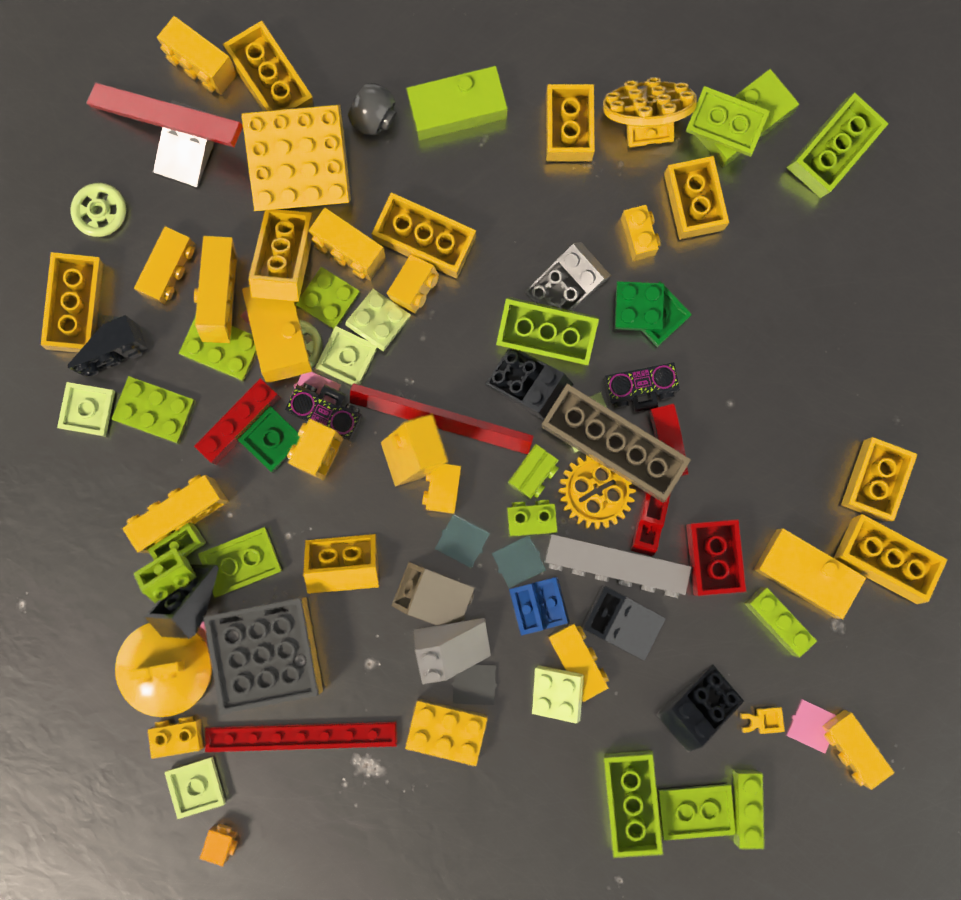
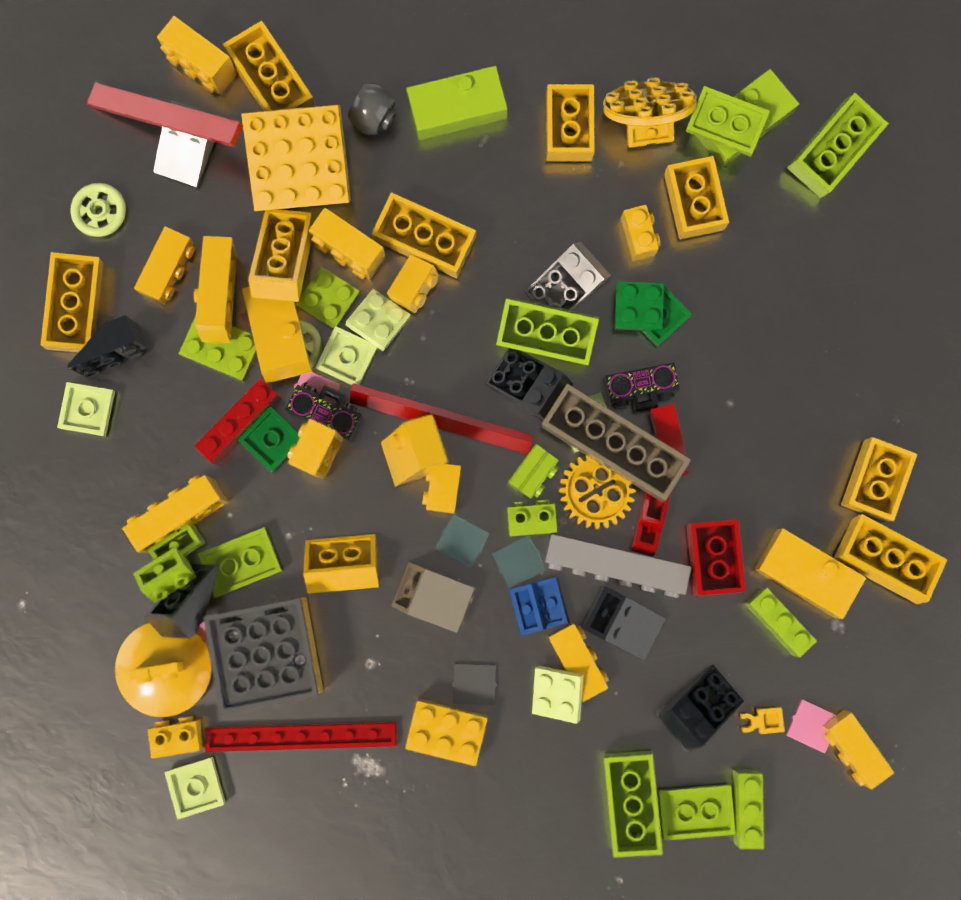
lime plate [111,376,195,444] -> none
light orange brick [200,824,238,866] -> none
light grey slope [413,618,491,684] -> none

